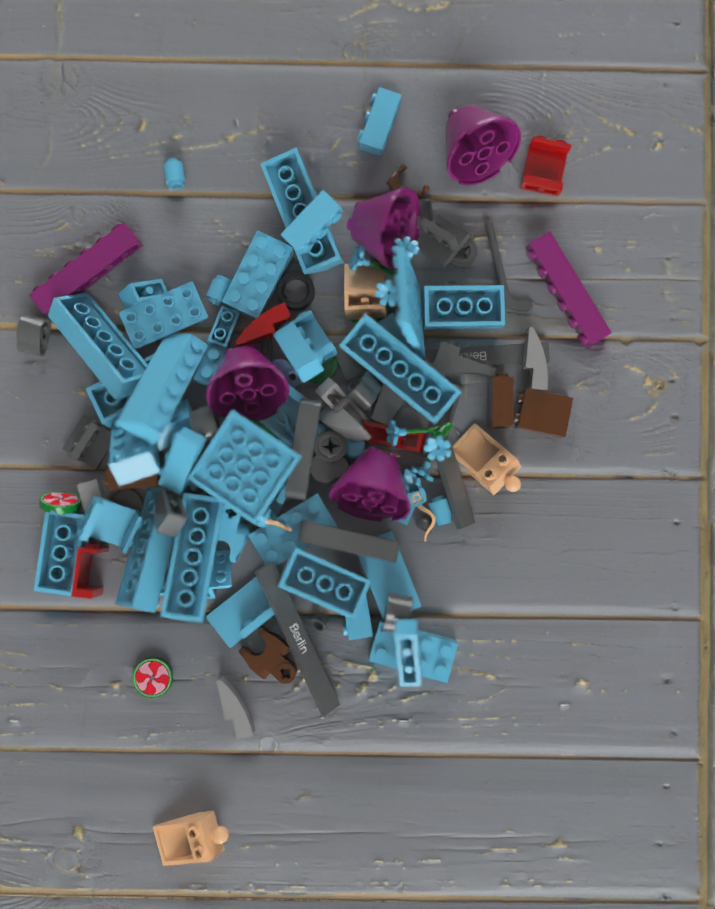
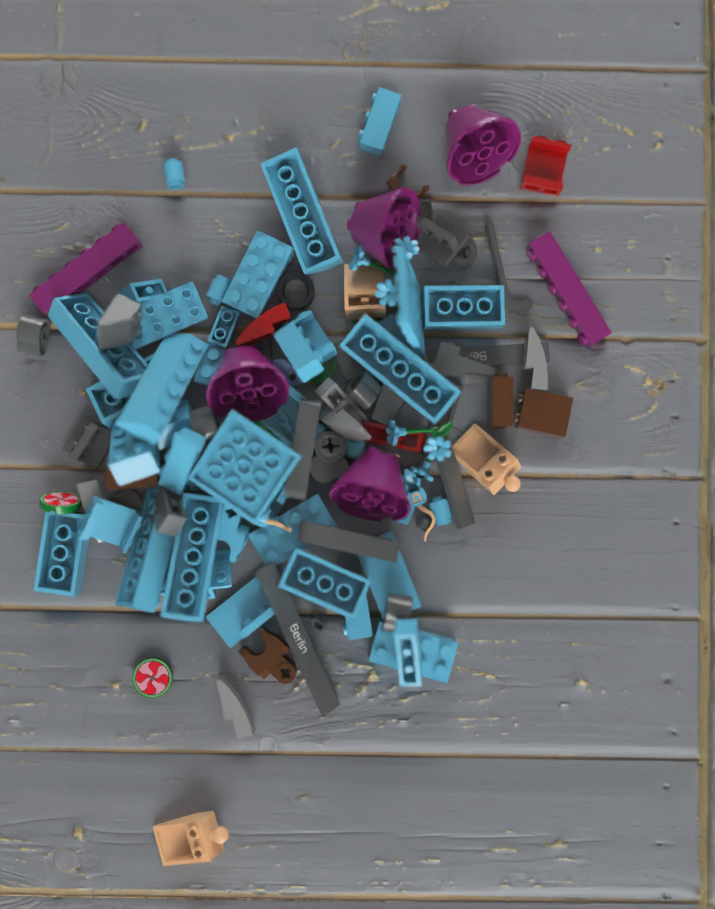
red panel [71,542,109,599] -> none
medium azure brick [280,190,343,255] -> none
none -> dark grey slope [97,294,142,349]

